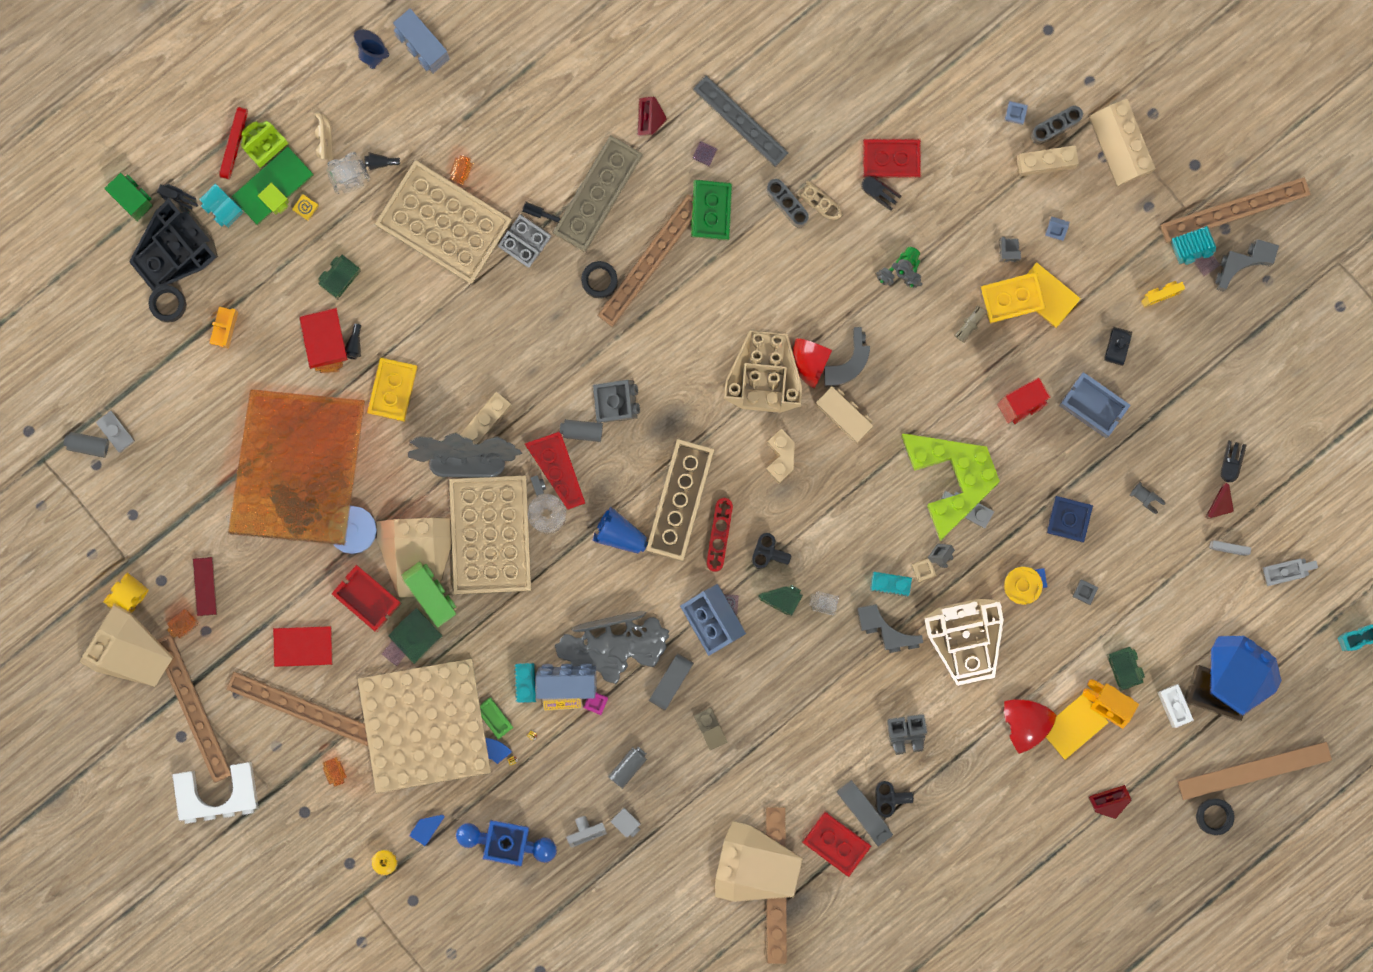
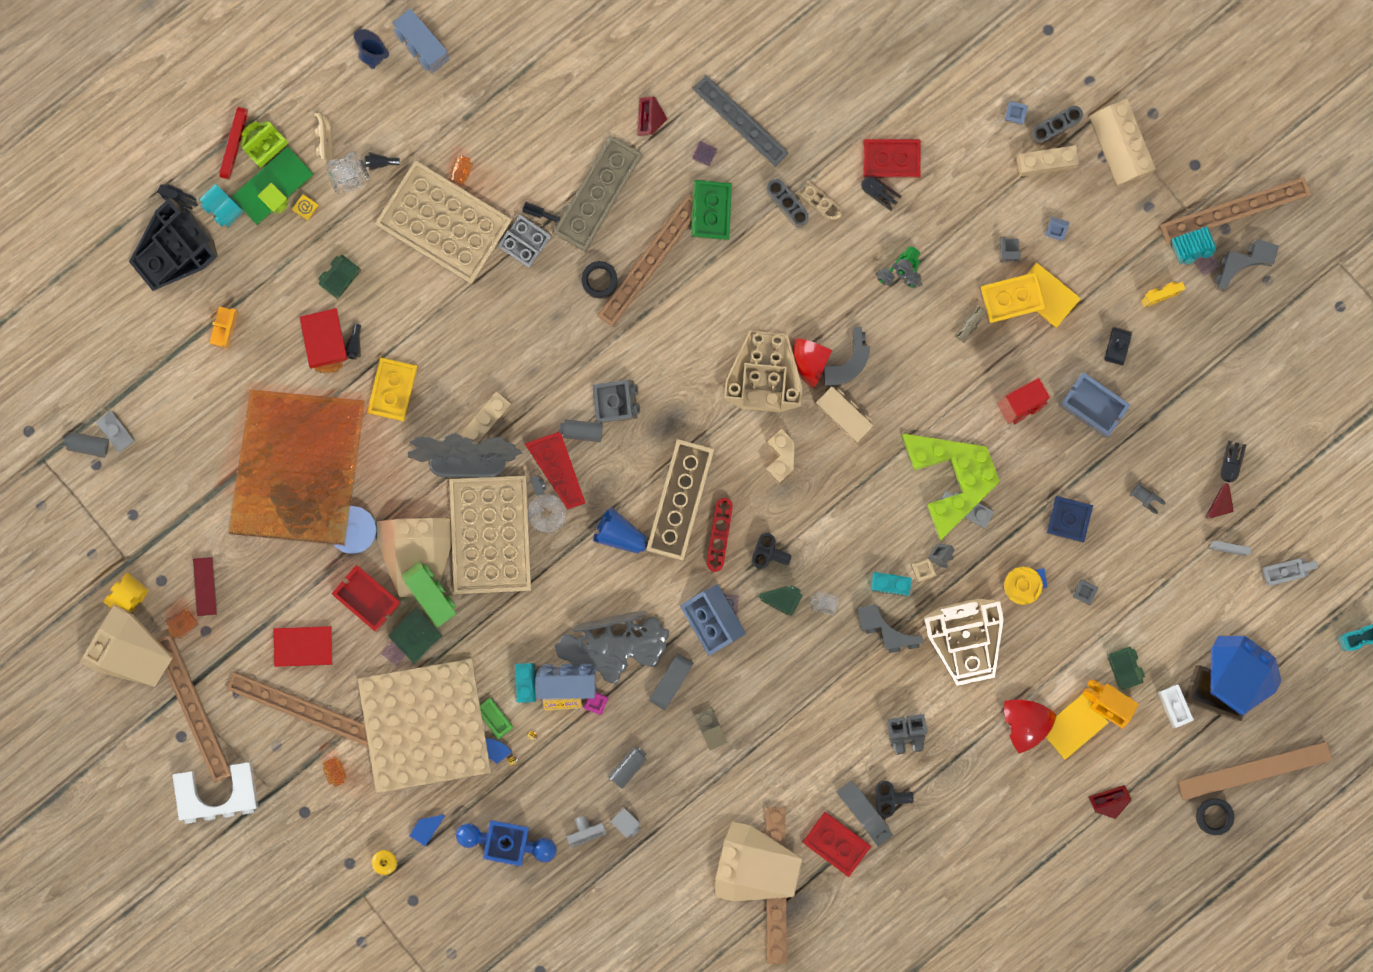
green piece [104,172,153,222] -> none
black tyre [148,285,187,323] -> none

